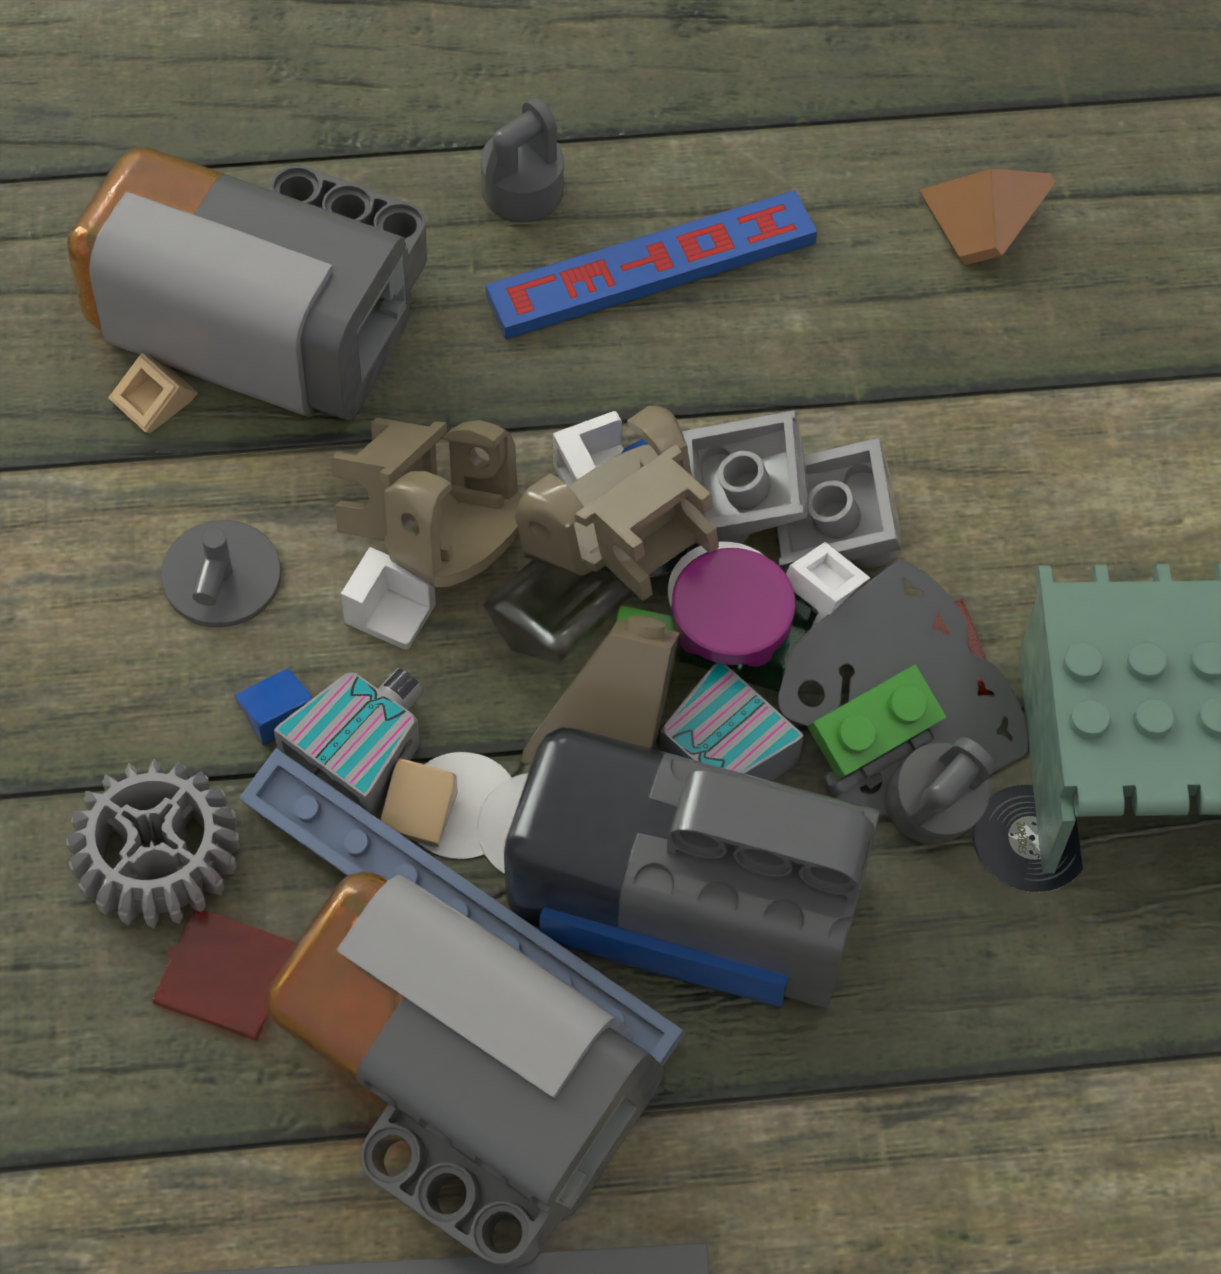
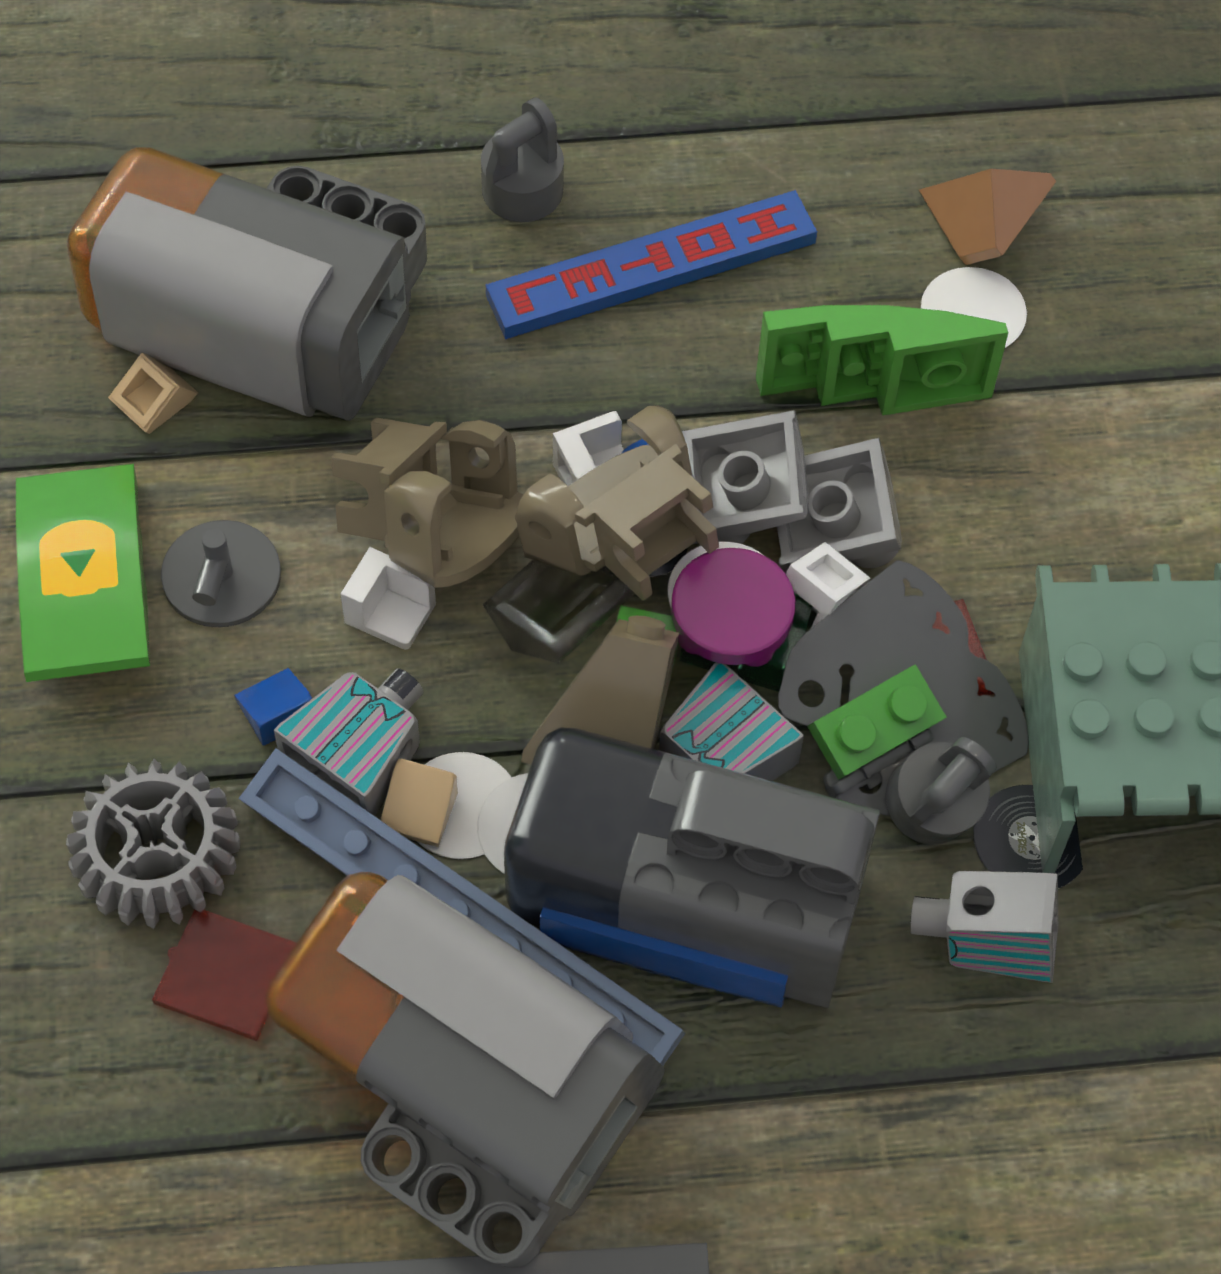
none -> bright green slope [16,464,150,682]
none -> bright green slope [756,305,1009,416]
none -> light grey torso [911,871,1059,983]
none -> white sticker [921,267,1027,348]

